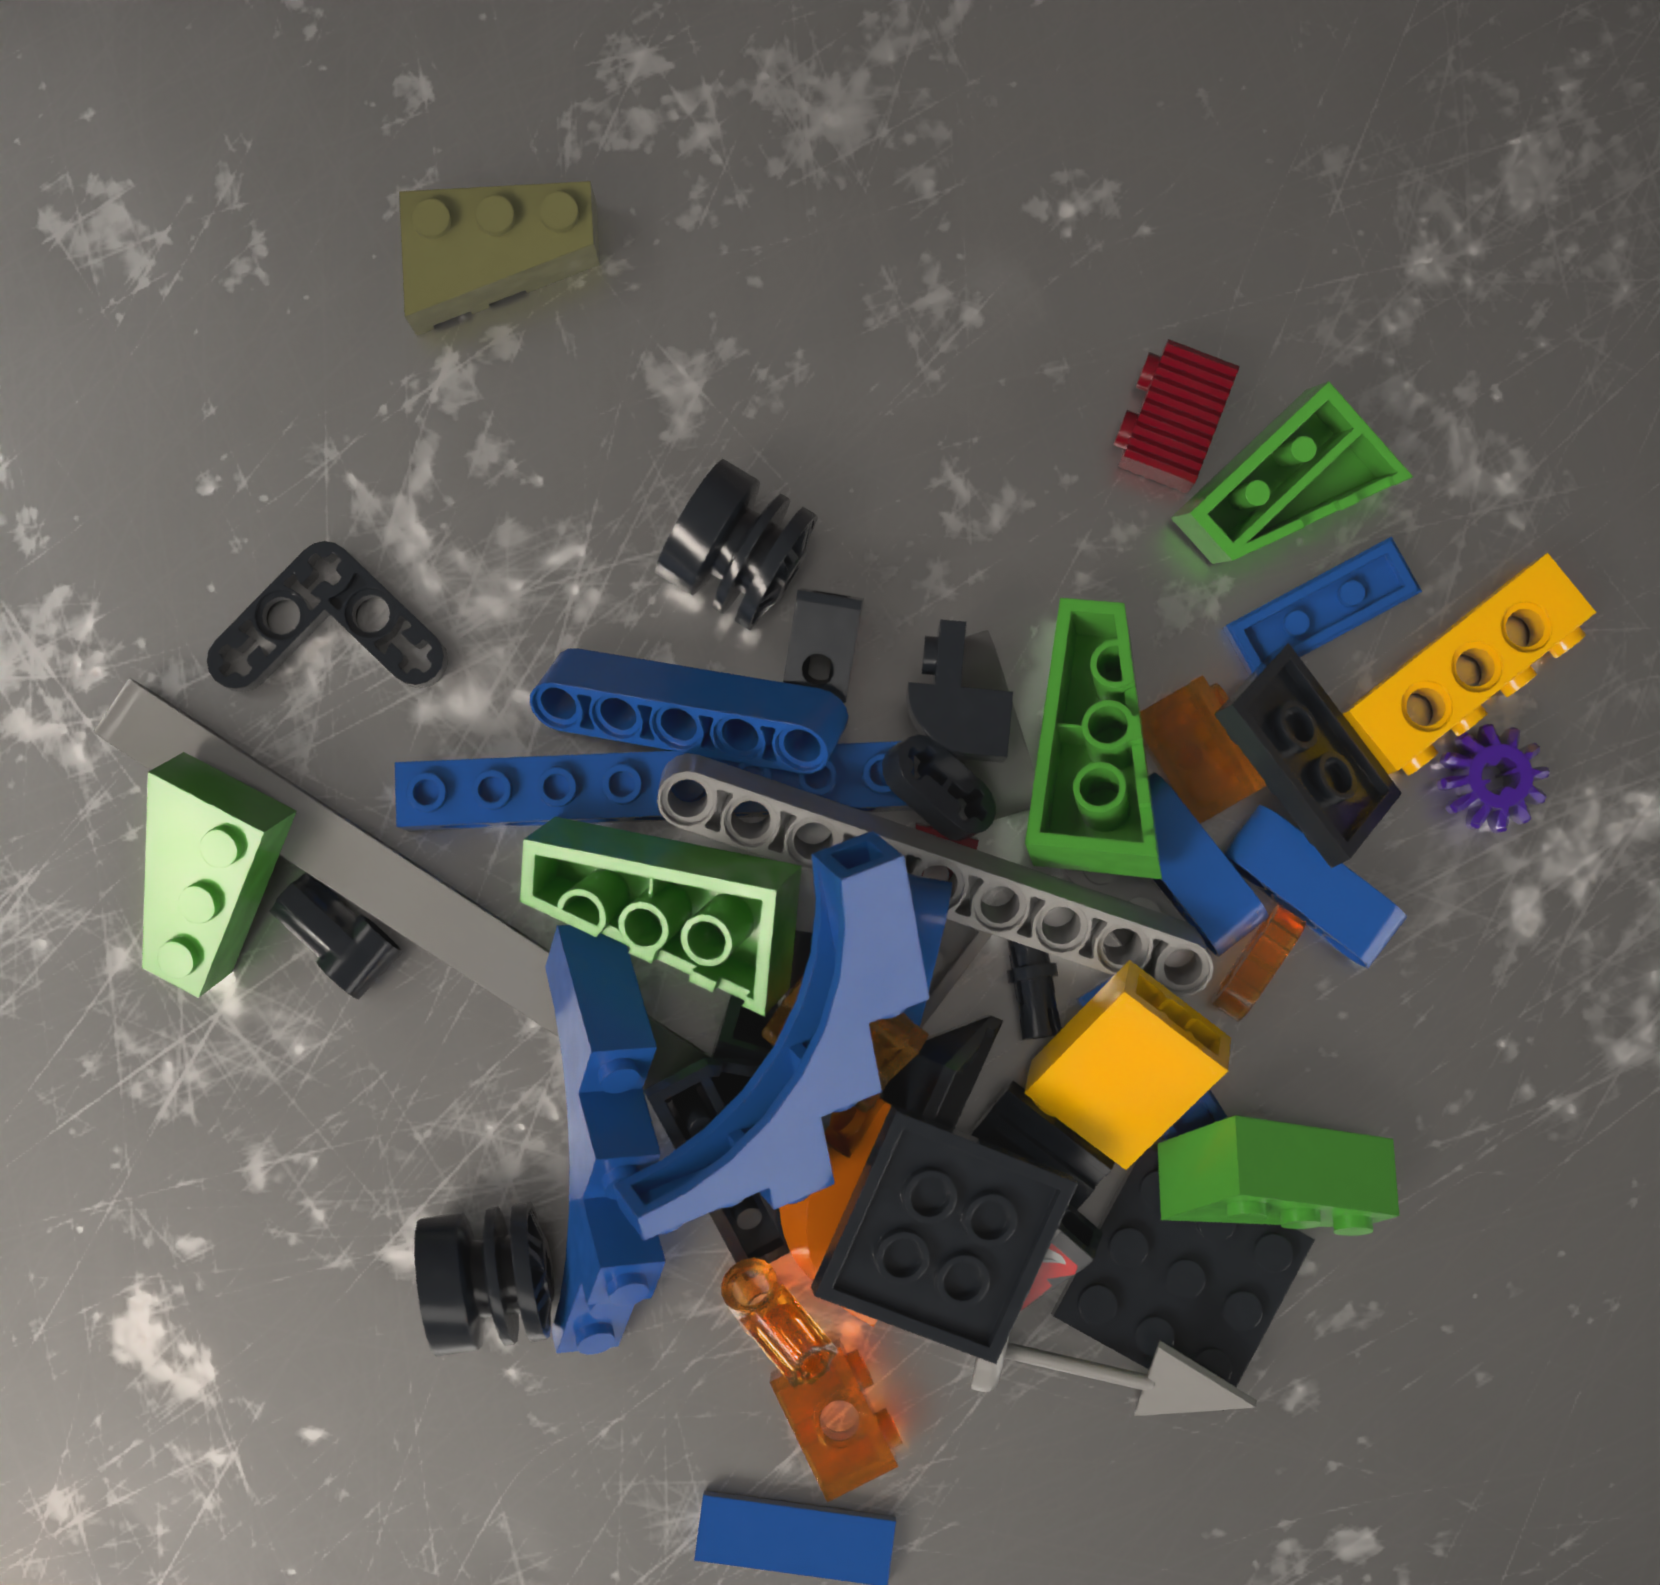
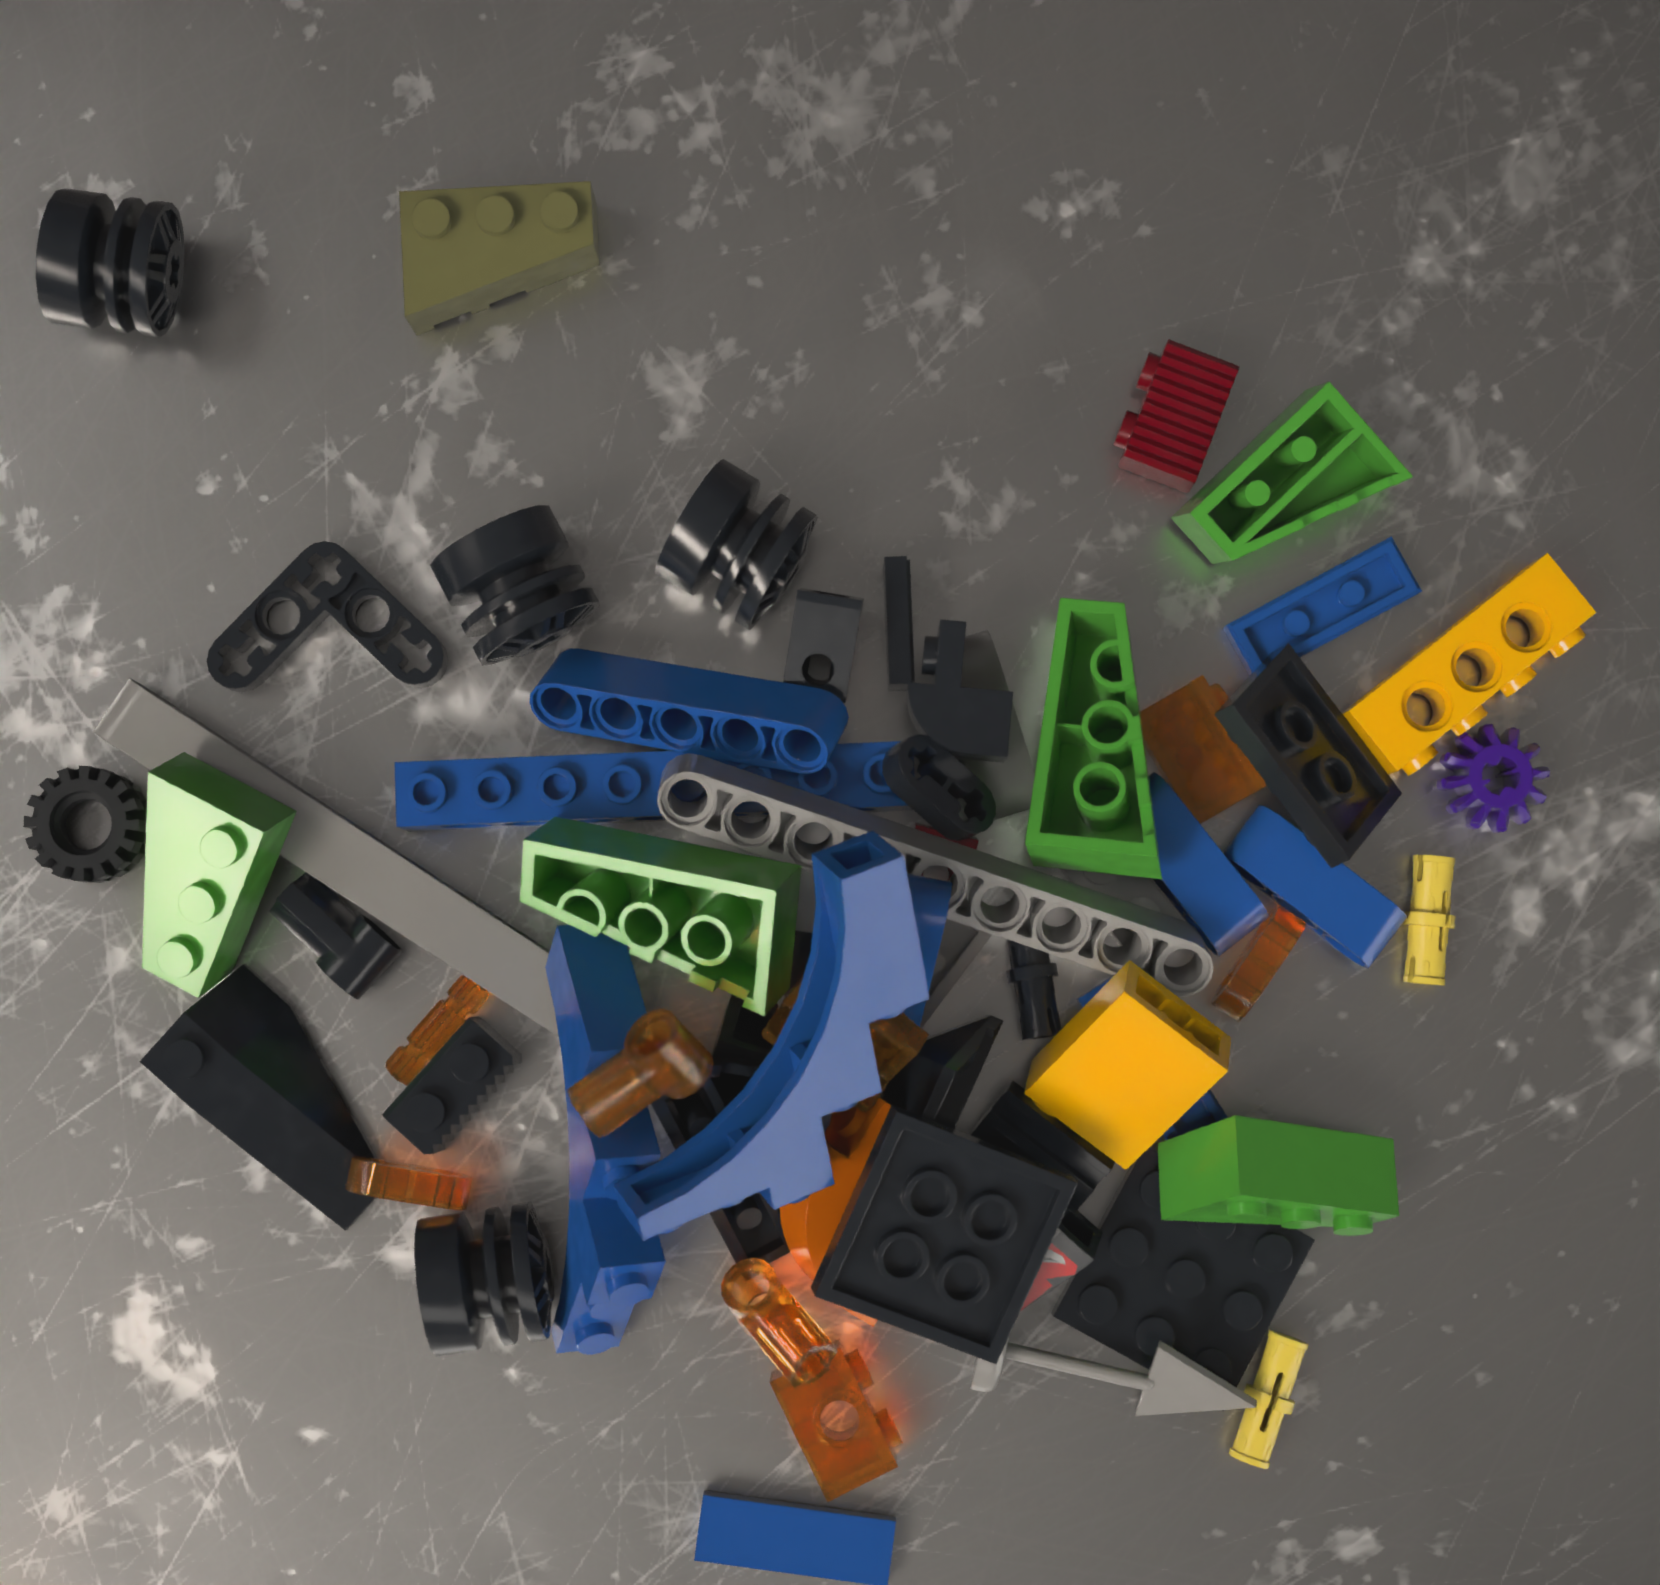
none -> black tyre [23,766,147,883]
none -> black wheel [35,188,185,337]
none -> black wedge [139,964,391,1231]
none -> clear orange beam [346,1156,473,1210]
none -> black brick [382,1016,522,1154]
none -> clear orange axle [385,975,489,1086]
none -> black wheel [430,505,600,666]
none -> clear orange piece [567,1008,713,1138]
none -> black tile [883,556,915,692]
none -> light yellow pin [1229,1330,1309,1469]
none -> light yellow pin [1403,855,1456,986]

